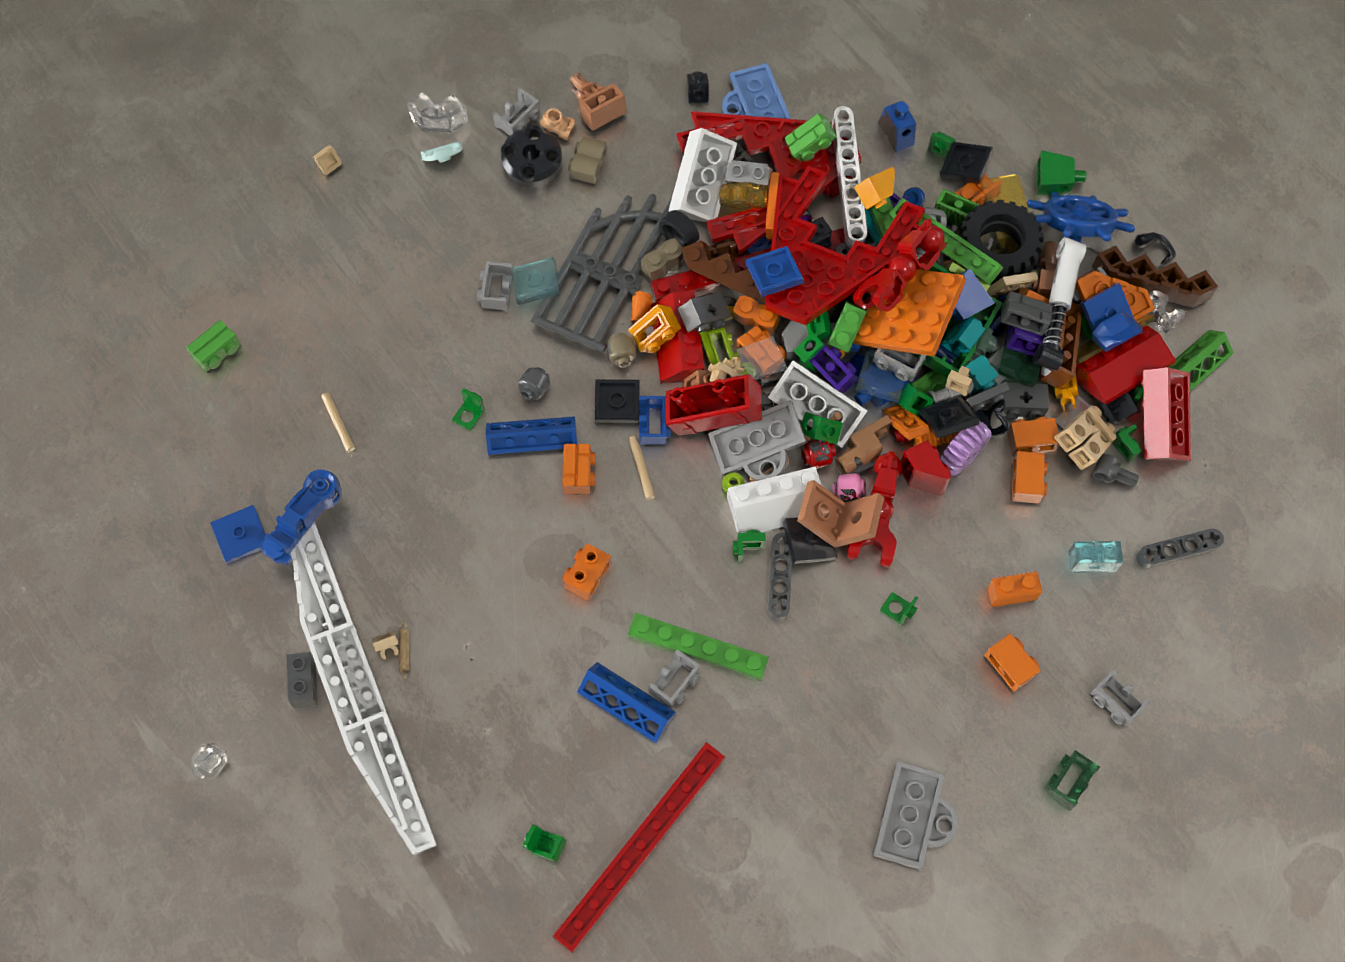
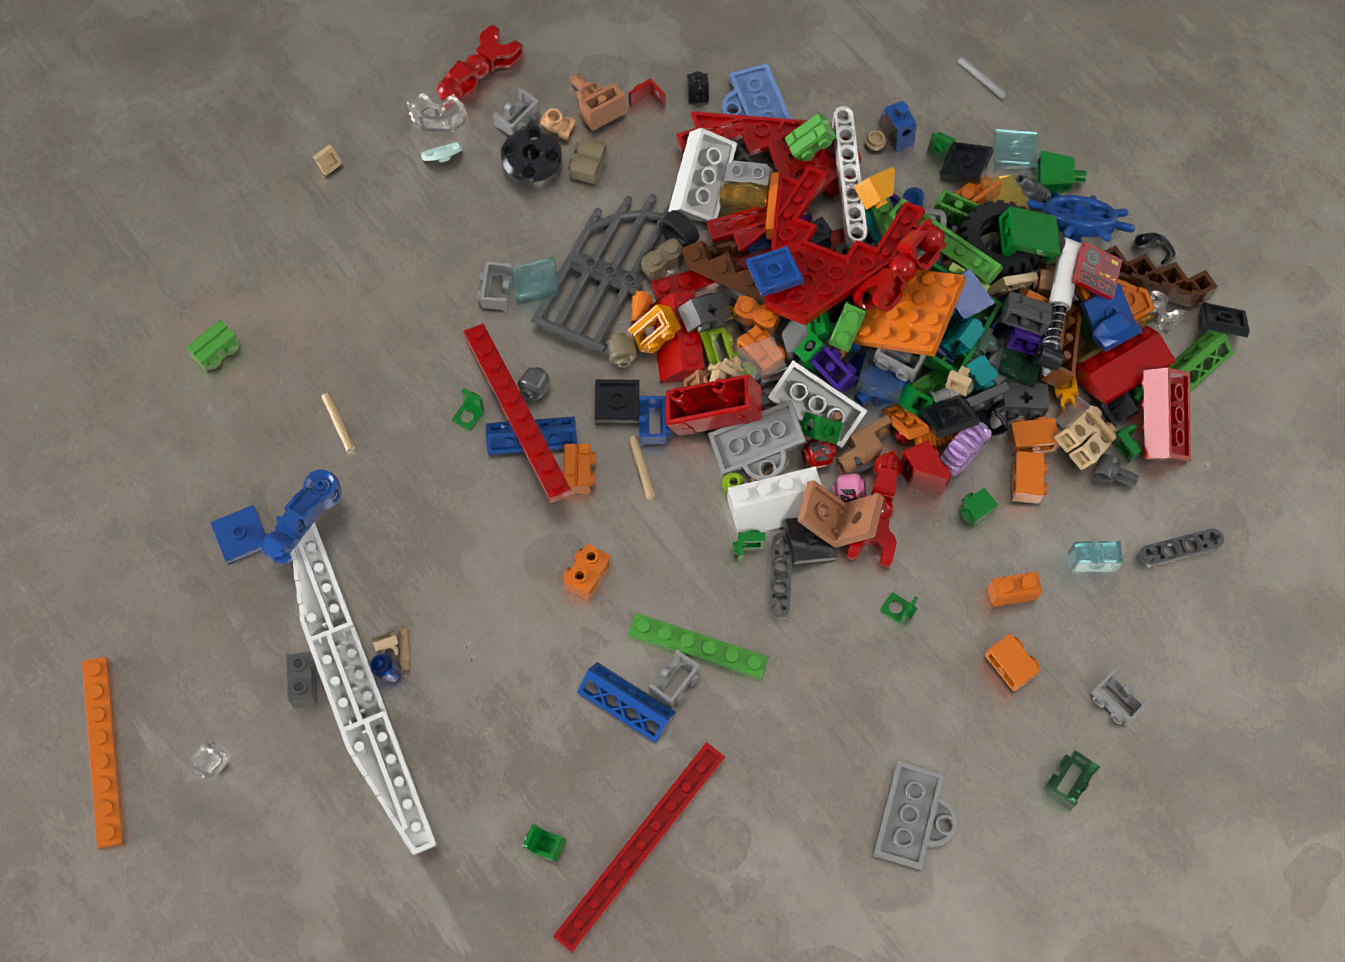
none -> orange plate [82,657,125,850]
none -> clear blue brick [370,654,402,683]
none -> red piece [436,25,524,108]
none -> red plate [463,323,572,503]
none -> red bracket [628,78,666,107]
none -> tan plate [865,130,886,151]
none -> light grey bar [958,56,1008,100]
none -> green brick [959,488,998,527]
none -> clear light blue tile [994,129,1037,171]
none -> green panel [999,206,1061,264]
none -> dark grey hinge [1015,172,1051,203]
none -> tile [1072,242,1122,300]
none -> black plate [1200,302,1250,338]

